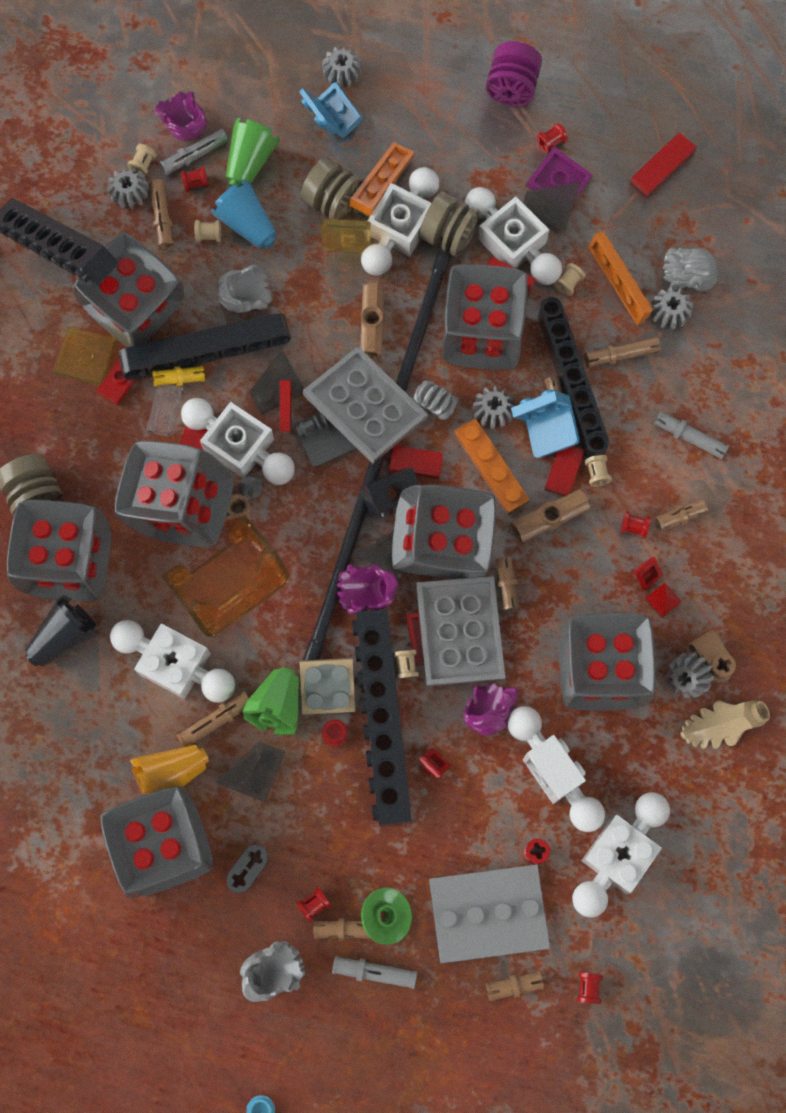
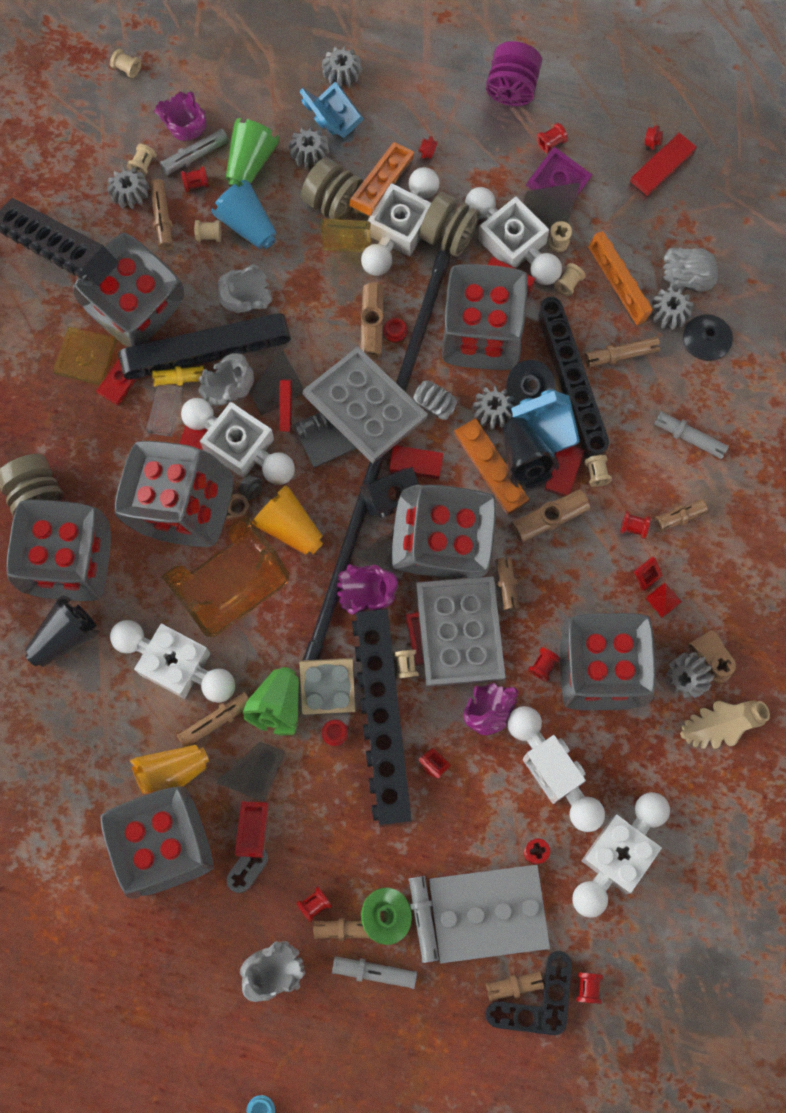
none -> tan bush [110,48,142,78]
none -> light grey hair [198,353,255,406]
none -> red tile [235,801,269,858]
none -> light orange cone [251,485,323,555]
none -> light grey gear [289,126,329,169]
none -> red plate [383,318,408,343]
none -> light grey pin [408,876,440,963]
none -> red plate [418,135,438,159]
none -> black beam [485,951,572,1035]
none -> black cone [503,418,559,488]
none -> black dish [506,360,555,406]
none -> red bush [528,647,561,682]
none -> tan bush [548,221,572,253]
none -> red plate [645,125,663,150]
none -> black dish [683,314,733,361]

